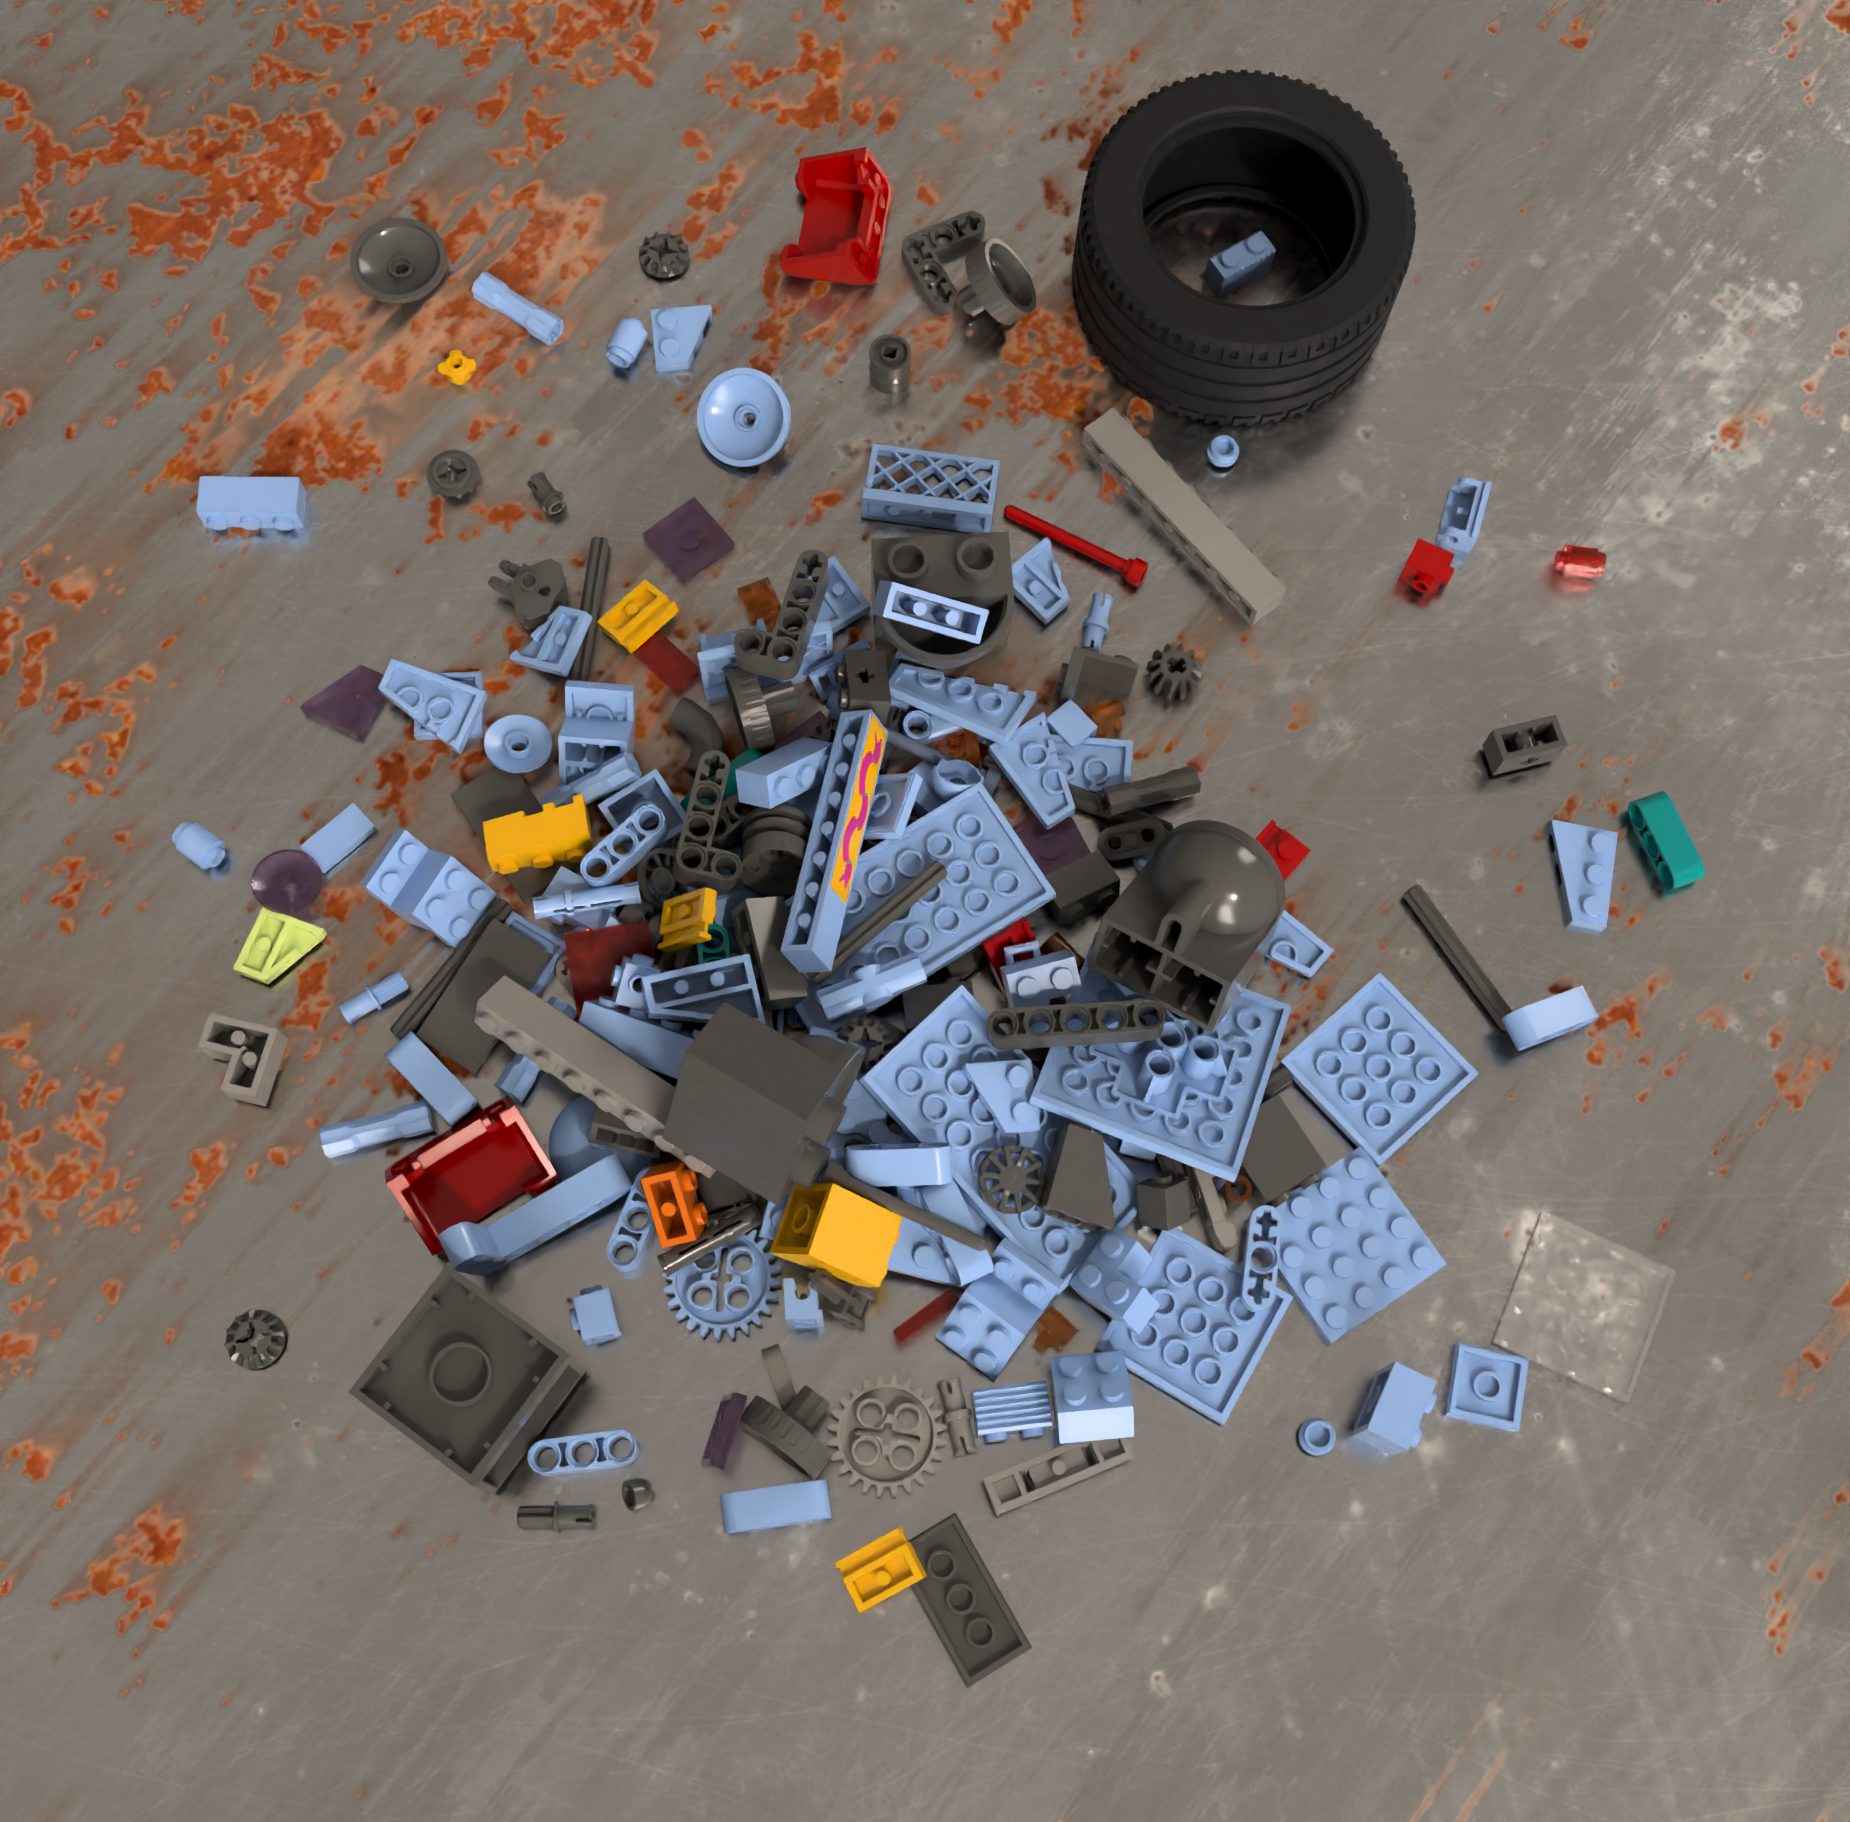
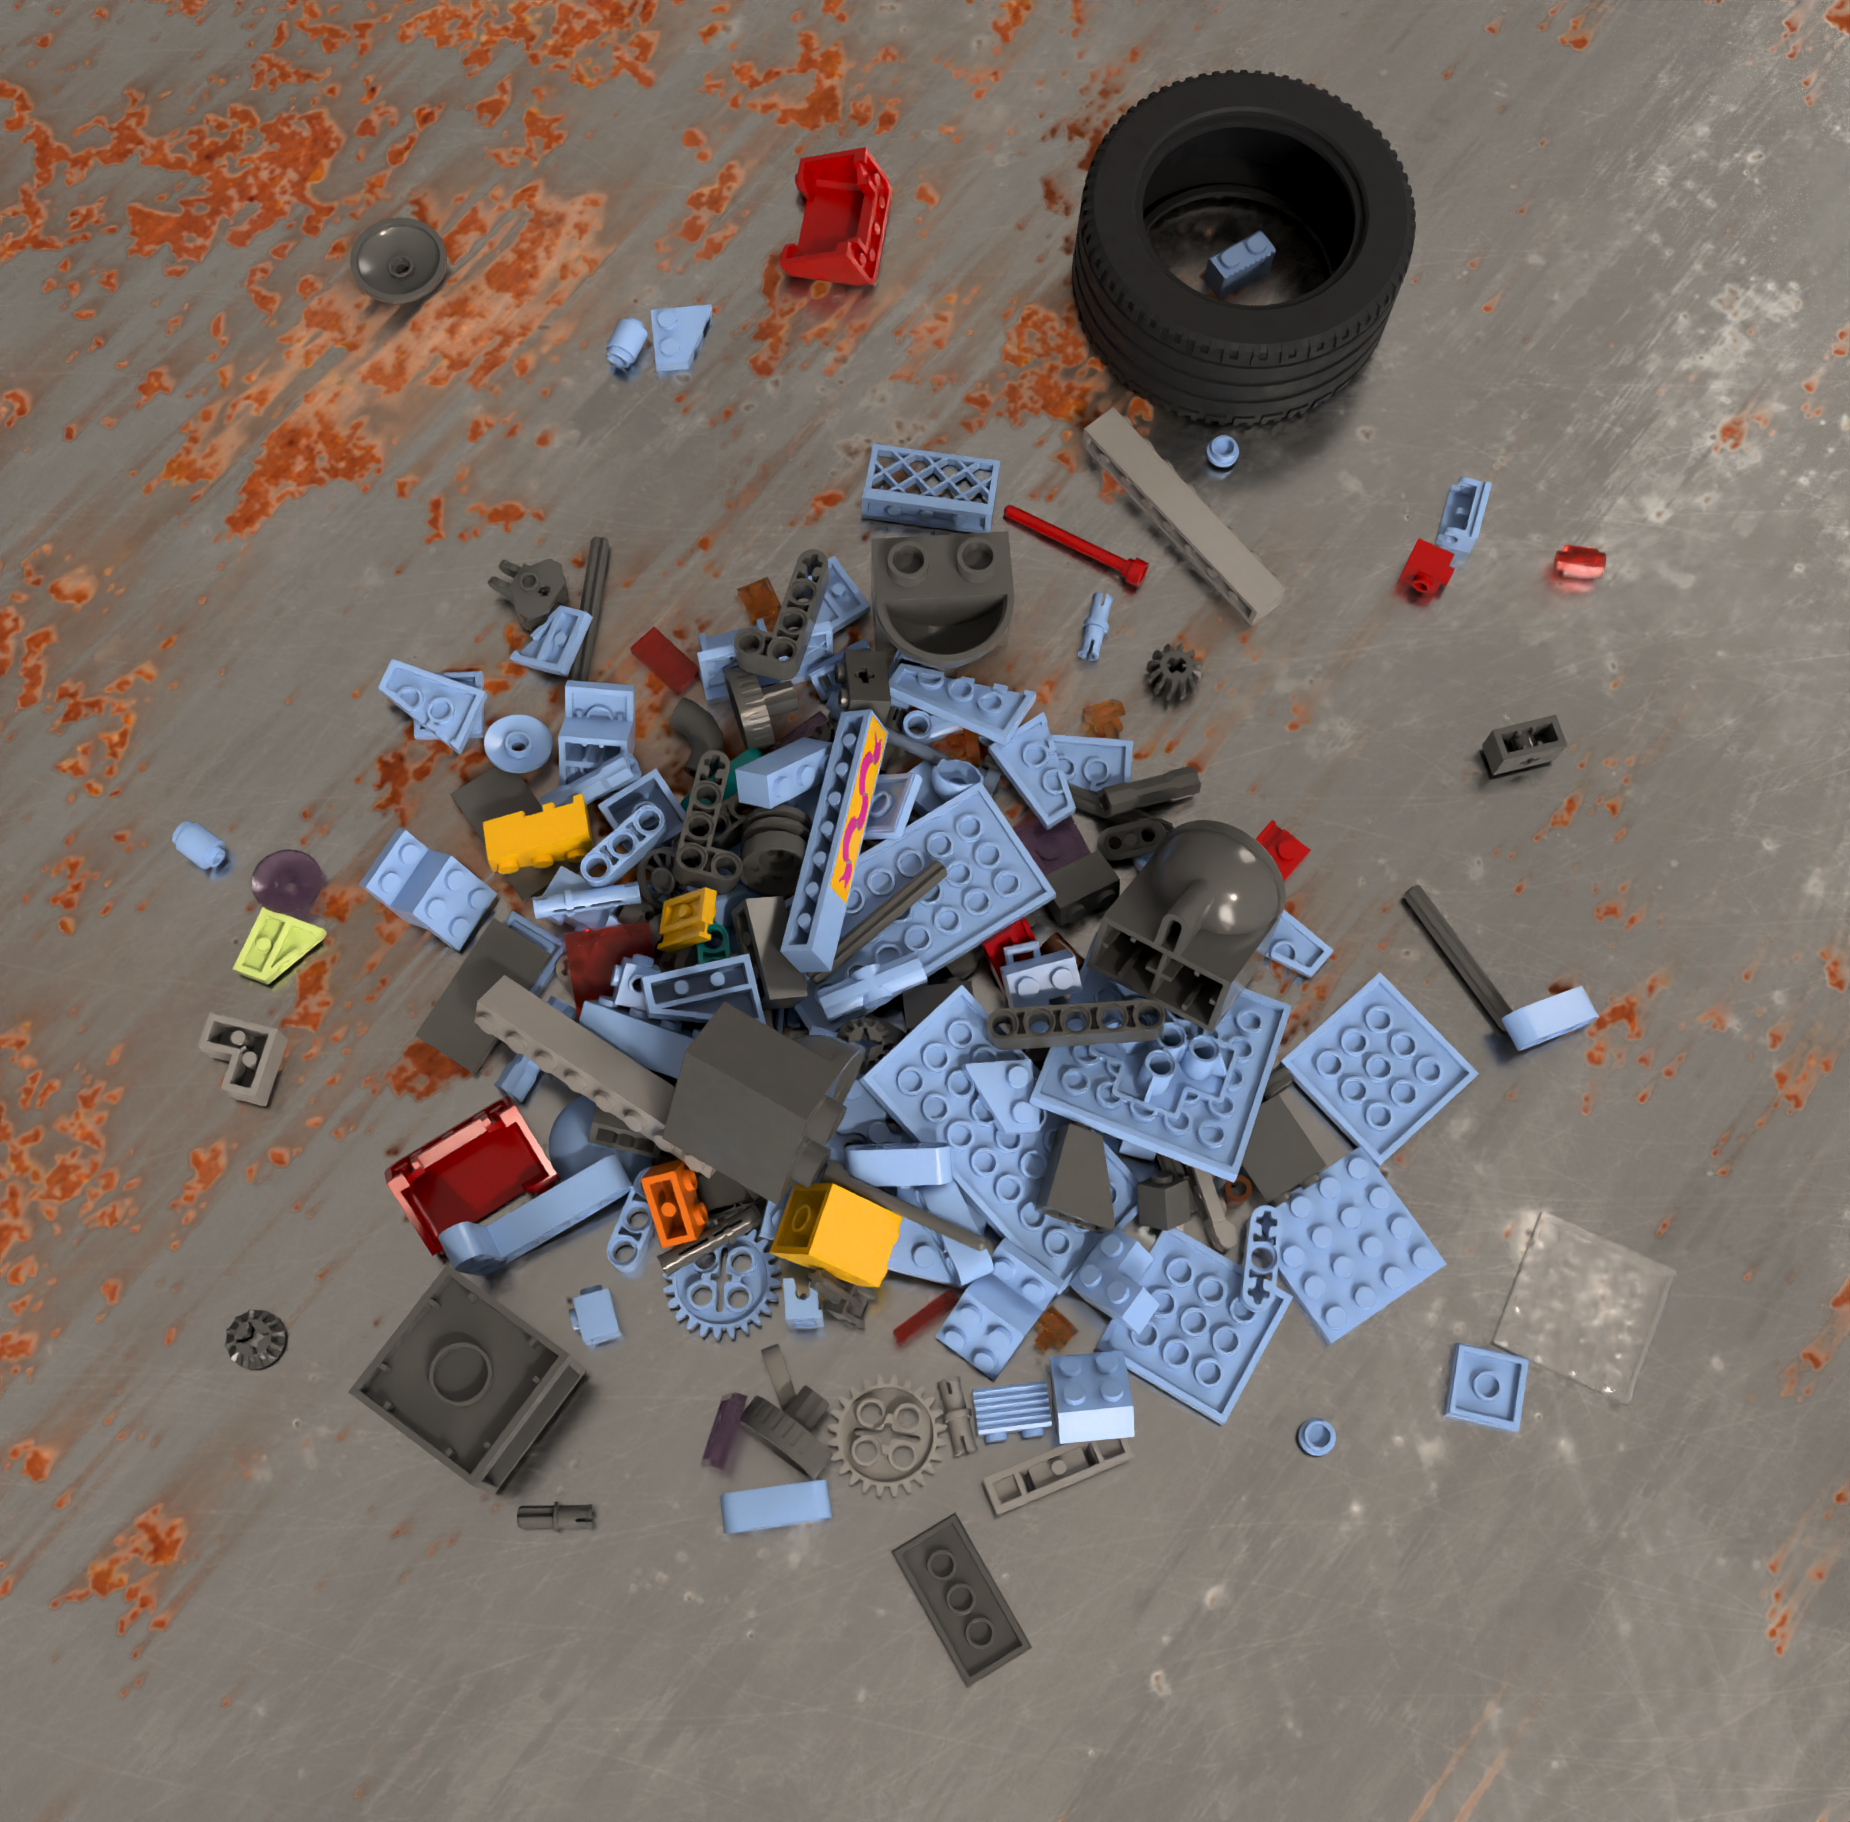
light blue brick [196,476,307,531] -> none
light blue tile [299,803,377,874] -> none
clear purple wing [300,665,385,739] -> none
light blue axle [319,1100,434,1158] -> none
light blue axle [338,972,409,1024] -> none
light blue beam [384,1031,479,1128] -> none
dark grey axle [390,898,513,1040] -> none
dark grey gear [426,450,479,499] -> none
yellow plate [438,349,477,385] -> none
light blue axle [471,272,565,345] -> none
dark grey pin [527,472,565,515] -> none
light blue beam [527,1430,640,1477] -> none
yellow plate [597,579,679,654] -> none
dark grey hinge [622,1478,653,1511] -> none
dark grey gear [639,231,689,278] -> none
clear purple tile [642,497,735,585] -> none
light blue dish [697,368,791,467] -> none
yellow plate [835,1526,927,1613] -> none
dark grey wheel [869,334,911,394] -> none
light blue brick [871,580,989,644] -> none
dark grey beam [901,211,986,316] -> none
dark grey piece [957,238,1036,325] -> none
dark grey wheel [977,1145,1045,1214] -> none
light blue wing [1012,537,1070,625] -> none
light blue panel [1046,698,1098,749] -> none
dark grey bracket [1054,646,1139,708] -> none
light blue brick [1352,1361,1437,1456] -> none
light blue wing [1547,819,1618,931] -> none
teal beam [1628,791,1705,890] -> none

